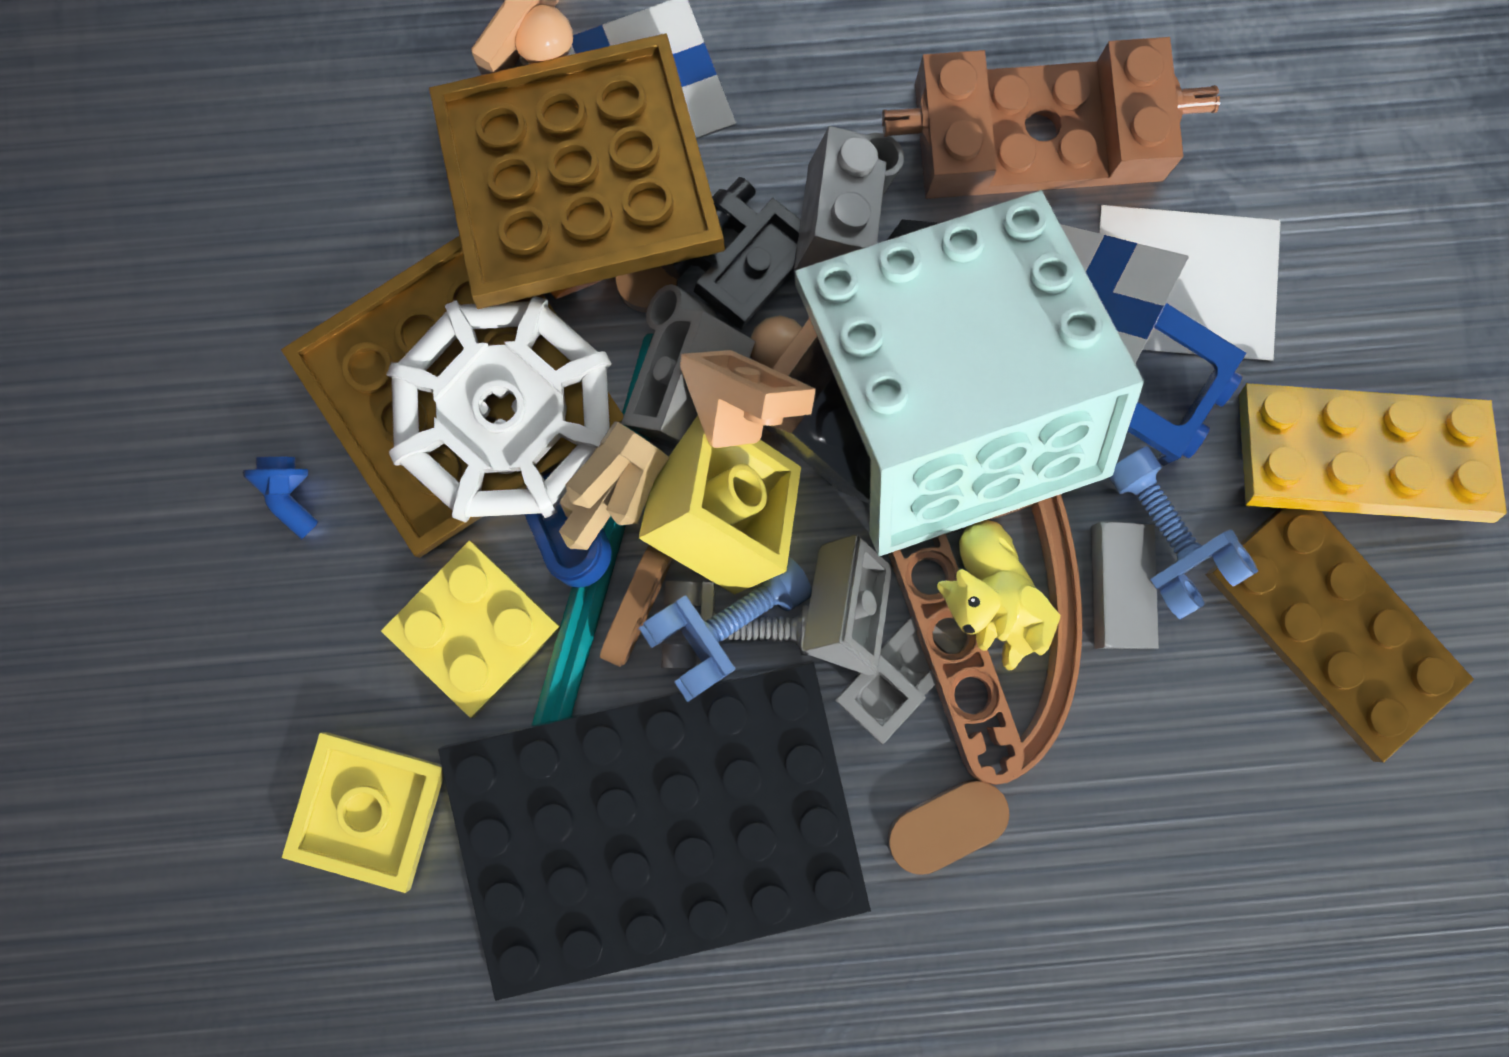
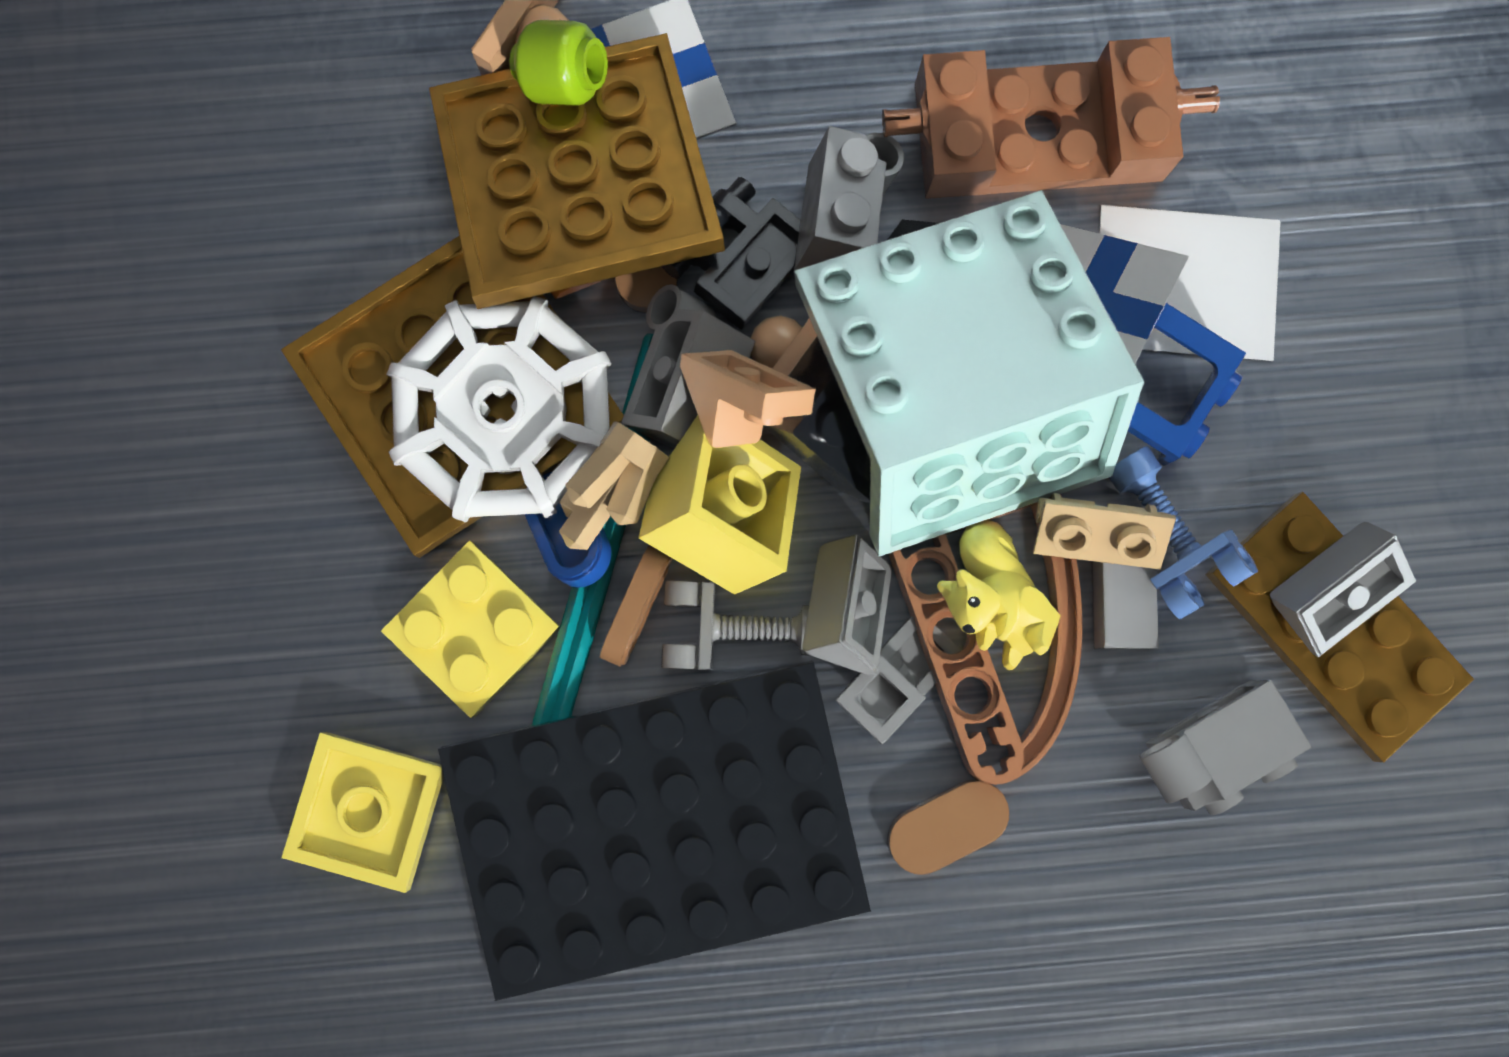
blue plate [243,457,319,539] -> none
medium blue bar [638,557,812,702] -> none
yellow plate [1239,383,1507,523] -> none
none -> lime head [509,20,608,106]
none -> tan hinge [1033,493,1176,569]
none -> light grey hinge [1139,680,1312,815]
none -> light grey slope [1270,522,1416,657]

